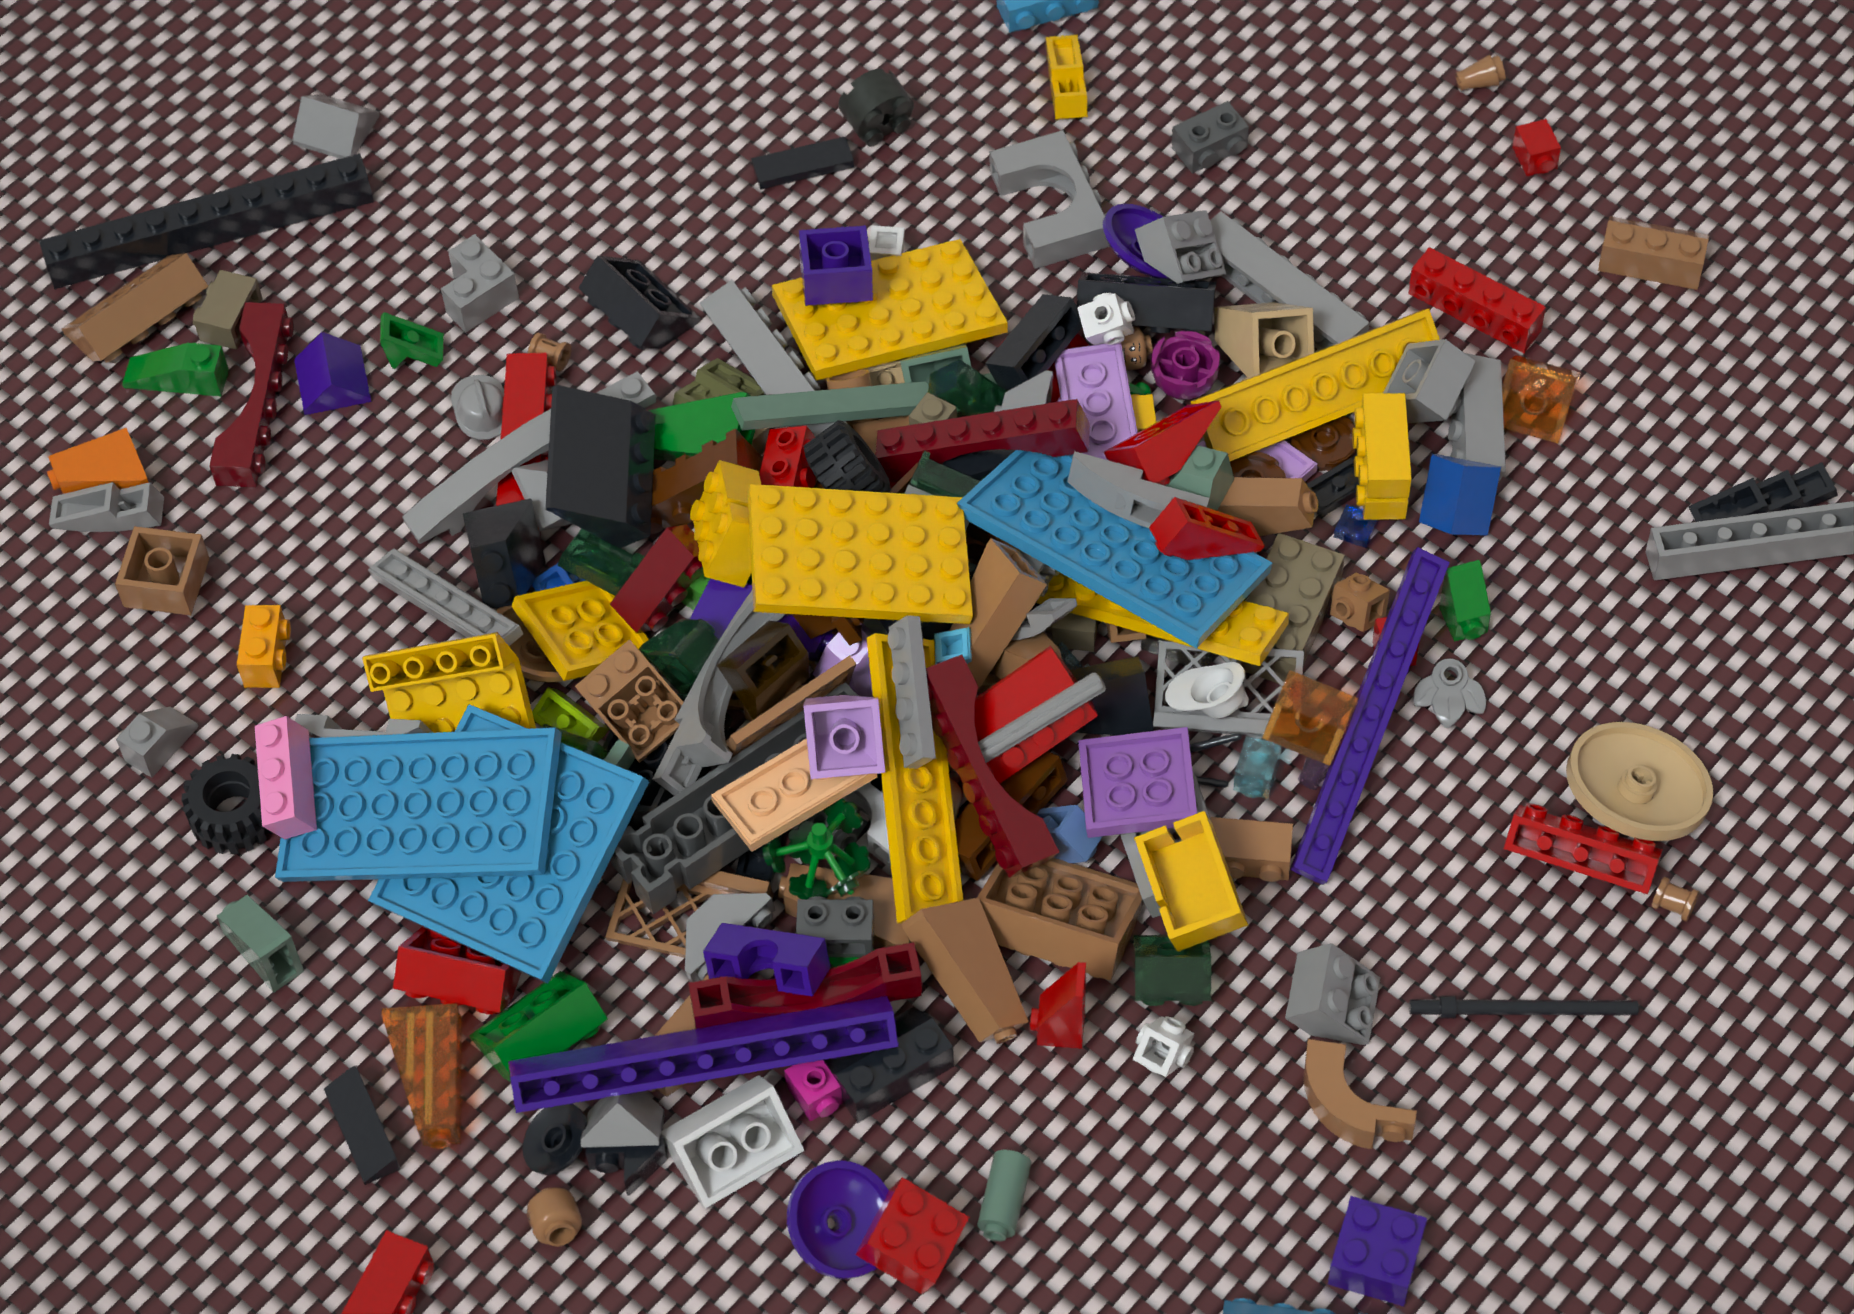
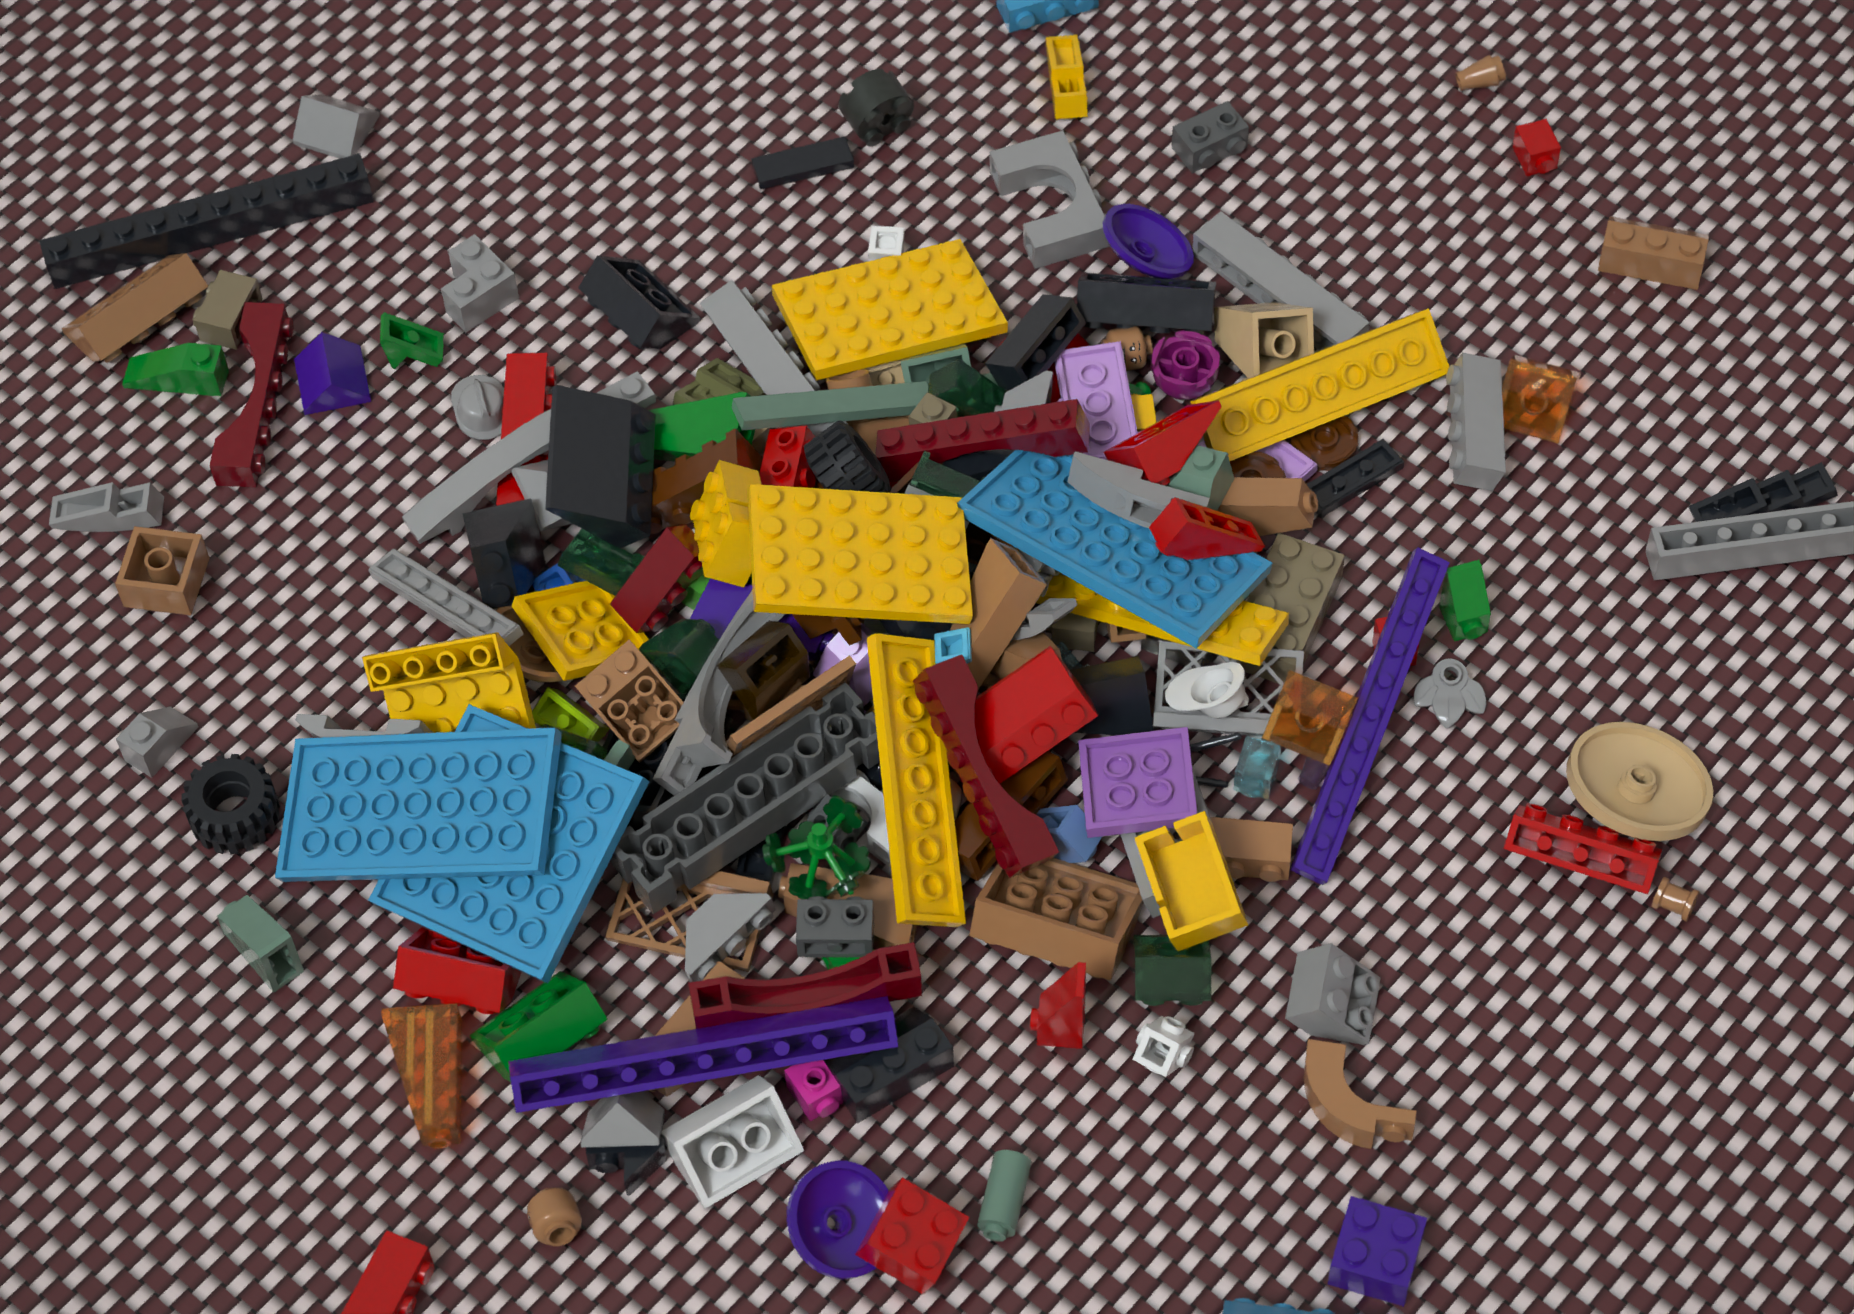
orange slope [46,428,149,494] -> none
light orange brick [237,605,291,688] -> none
bright pink brick [255,716,317,839] -> none
black slope [324,1066,401,1185] -> none
black dish [522,1103,587,1175] -> none
medium nougat bush [527,332,572,372] -> none
dark purple arch [703,923,830,996] -> none
light nougat tile [711,738,877,852] -> none
dark purple brick [799,225,873,305] -> none
lavender slope [803,695,885,779] -> none
light grey plate [888,615,936,769] -> none
medium nougat slope [901,898,1029,1044] -> none
light grey axle [978,672,1106,762] -> none
white brick [1077,293,1135,345] -> none
light grey slope [1135,210,1226,284] -> none
medium nougat brick [1330,572,1390,632] -> none
clear blue tile [1334,504,1378,548] -> none
yellow piece [1352,393,1411,520] -> none
light grey brick [1383,339,1476,423] -> none
red brick [1408,247,1546,354] -> none
black bar [1409,996,1639,1019] -> none
blue slope [1419,453,1502,535] -> none

